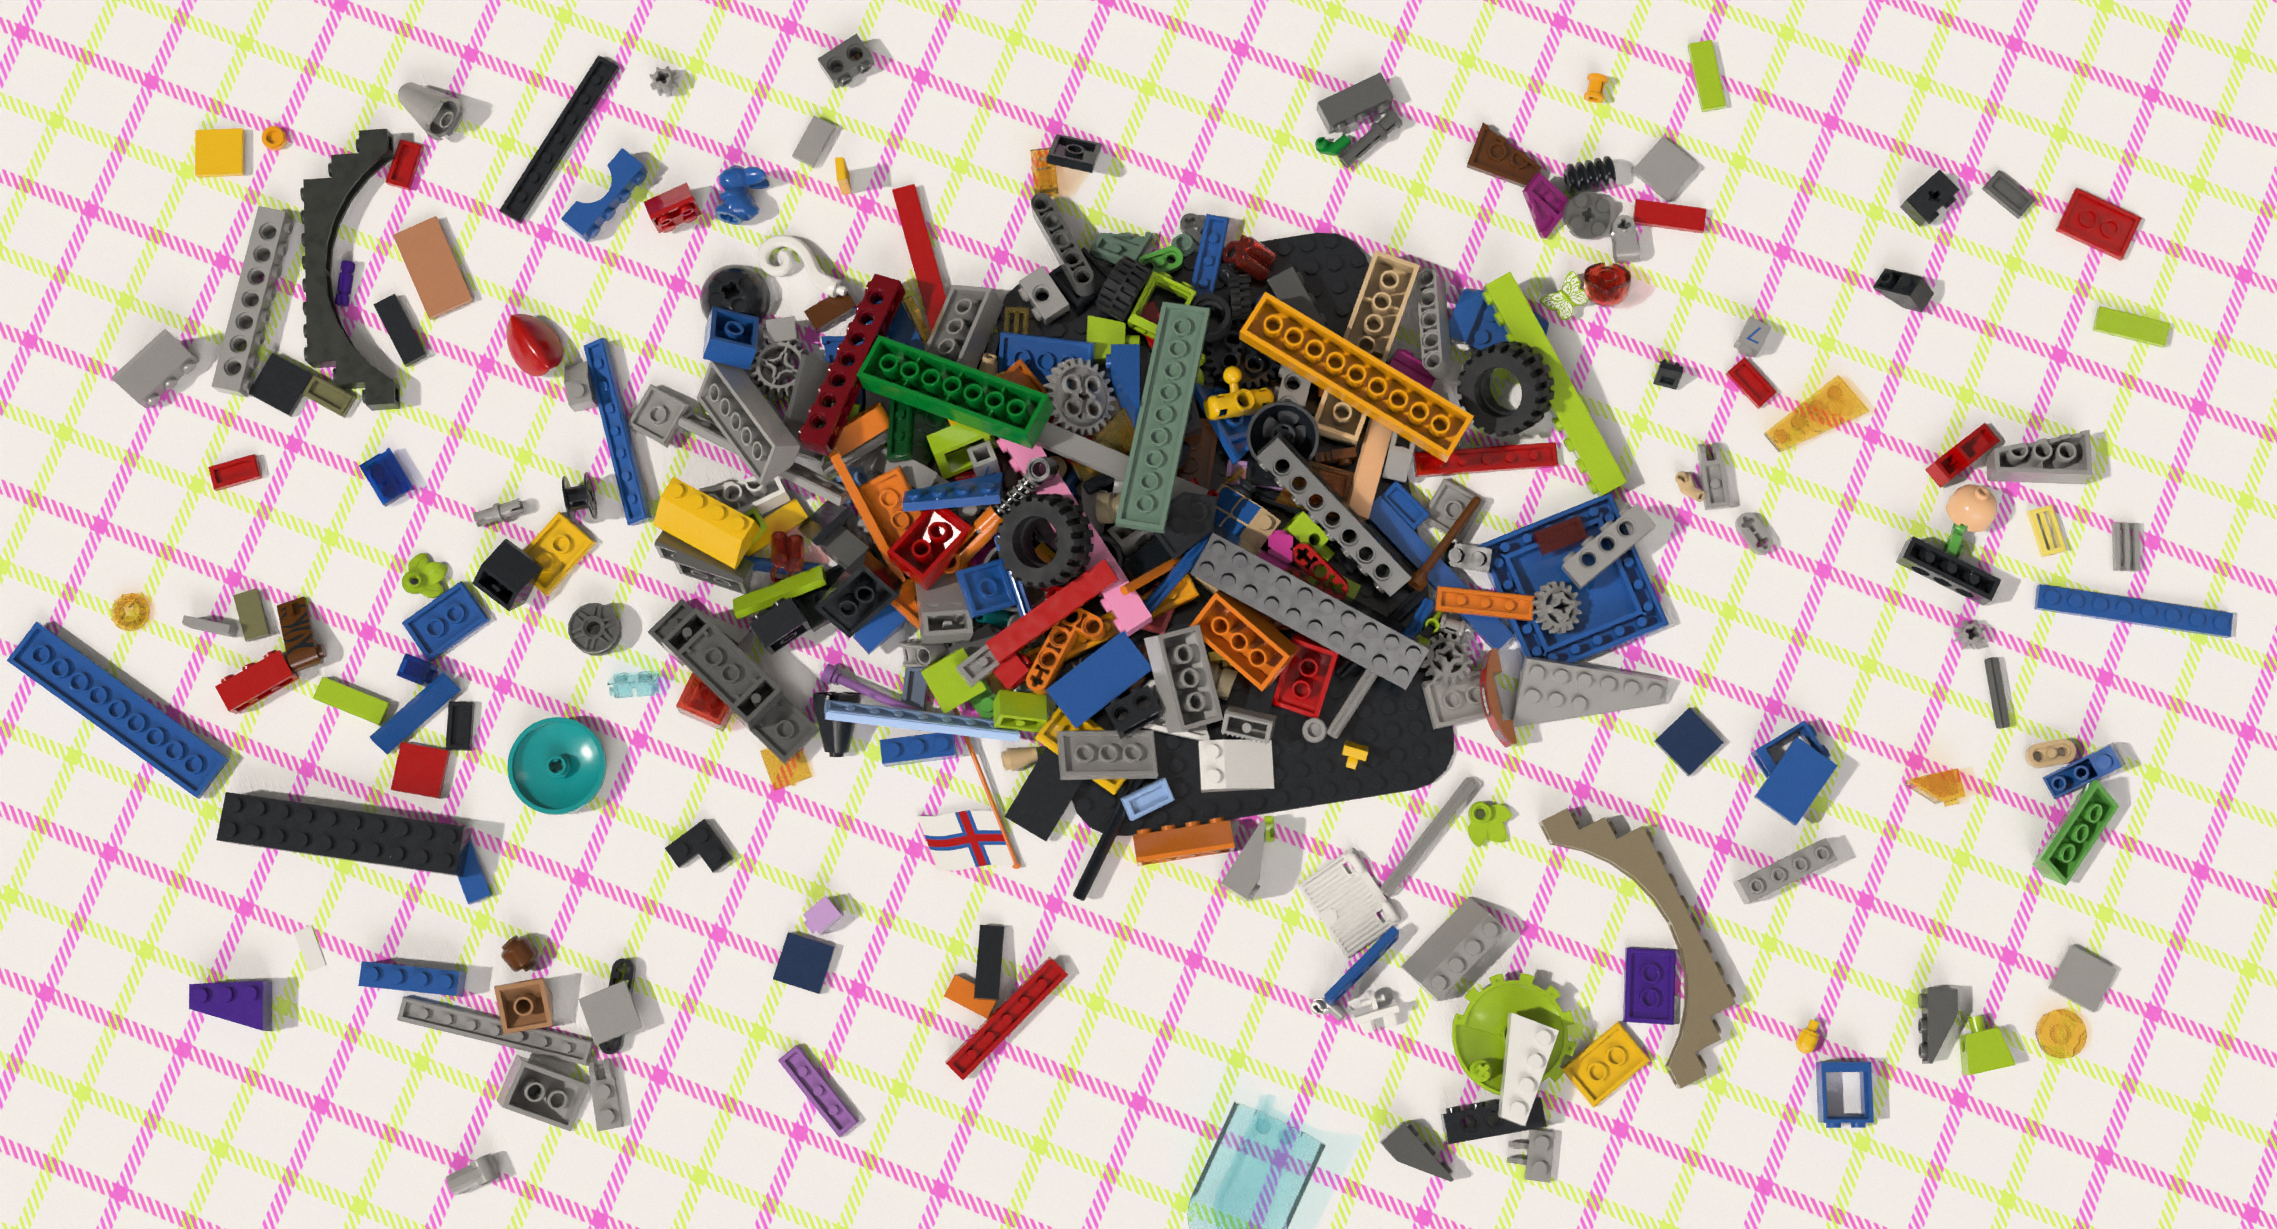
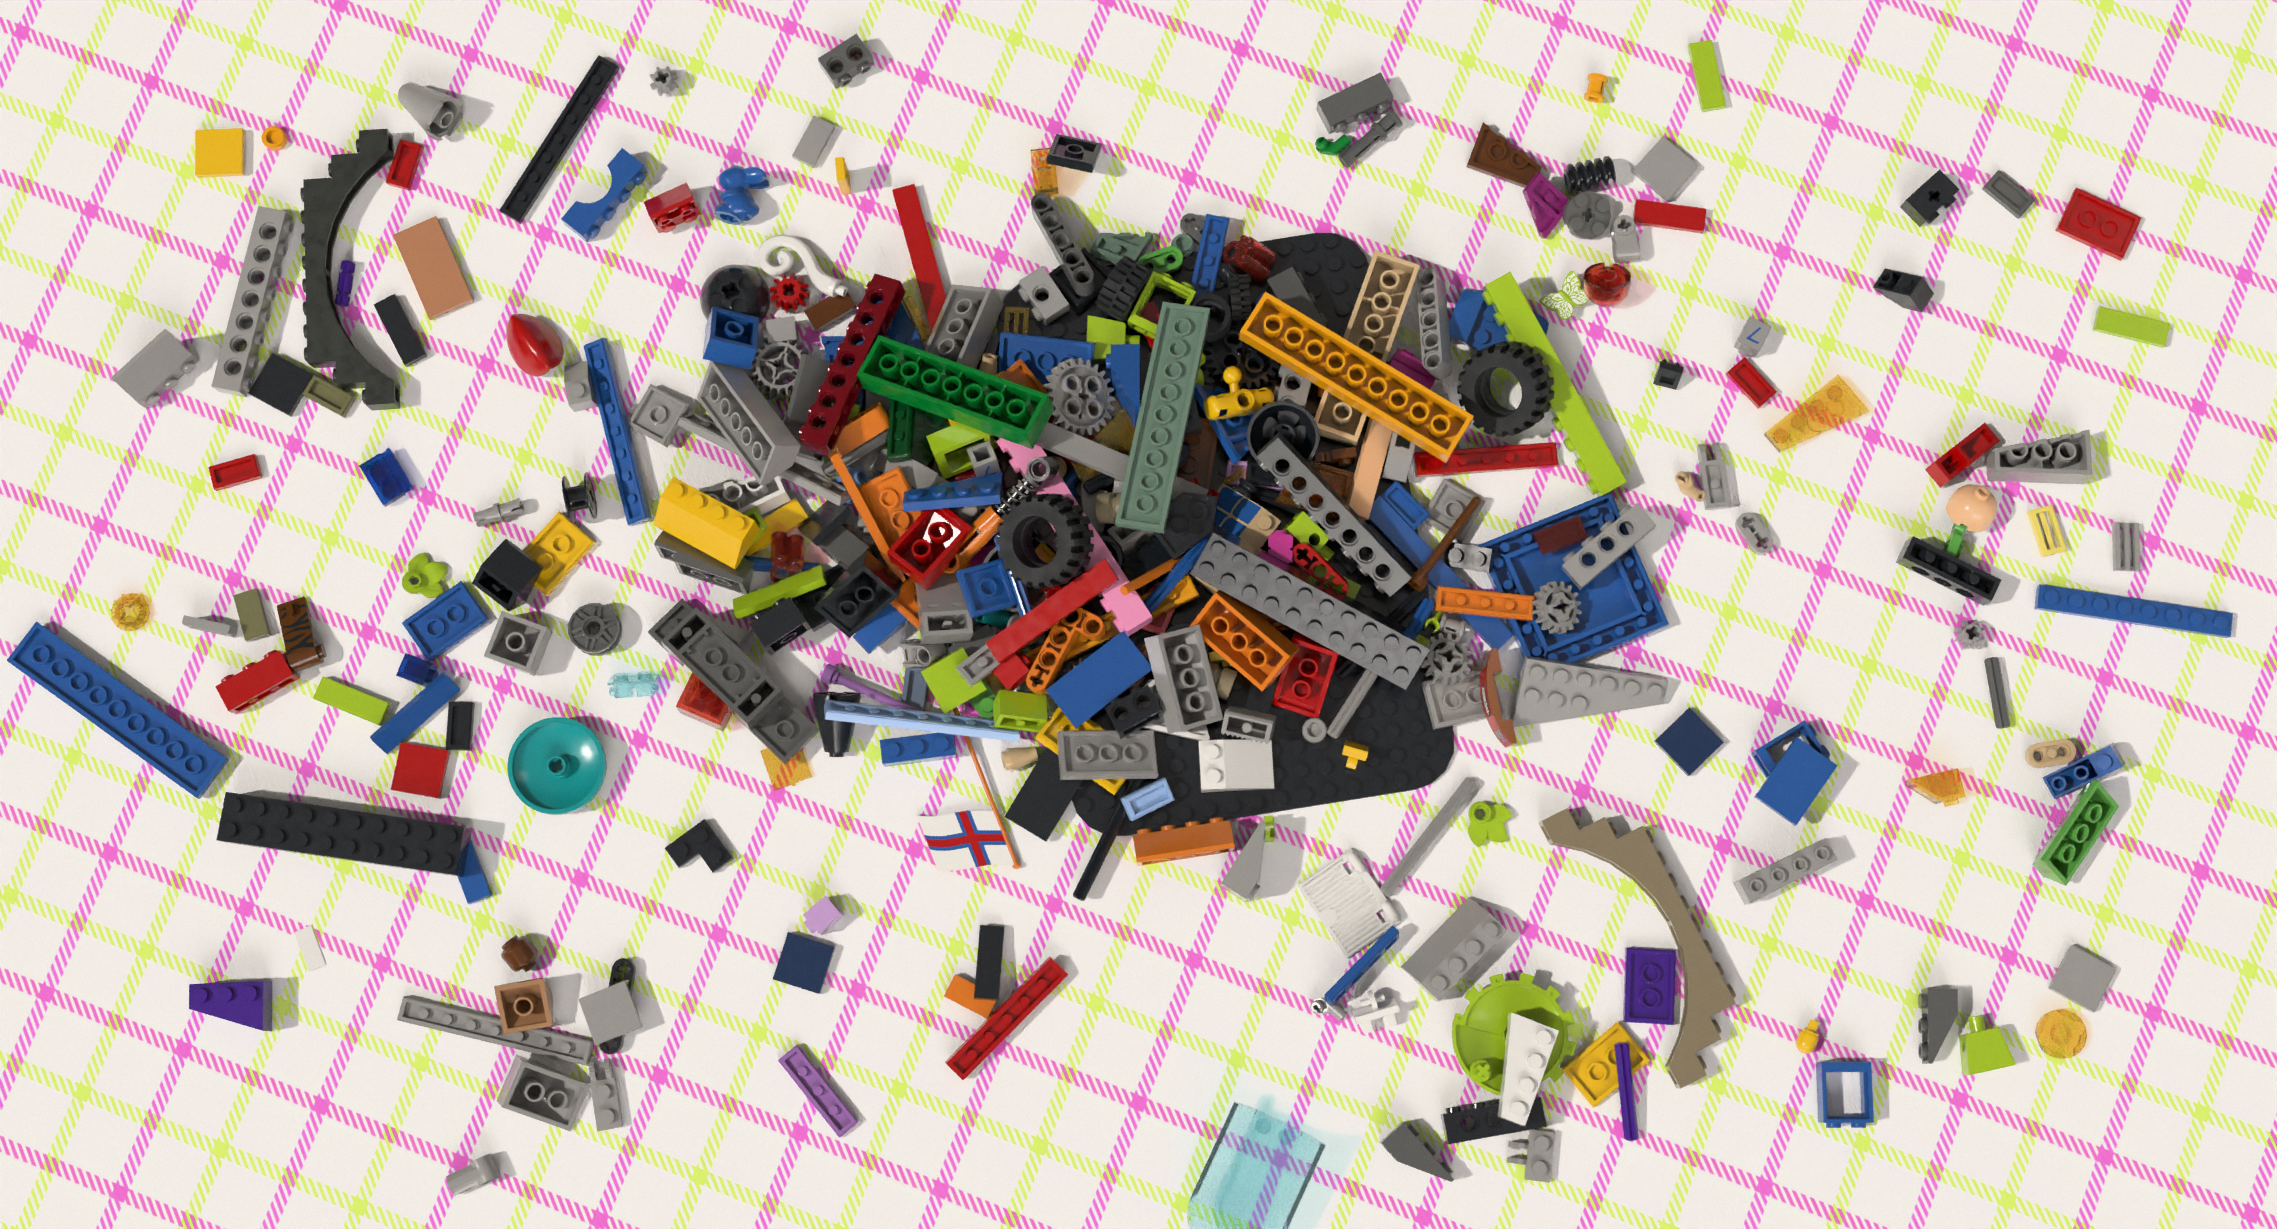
blue brick [358,961,467,997] -> none
none -> light grey slope [484,611,553,676]
none -> red gear [770,272,810,313]
none -> dark purple axle [1614,1042,1639,1141]

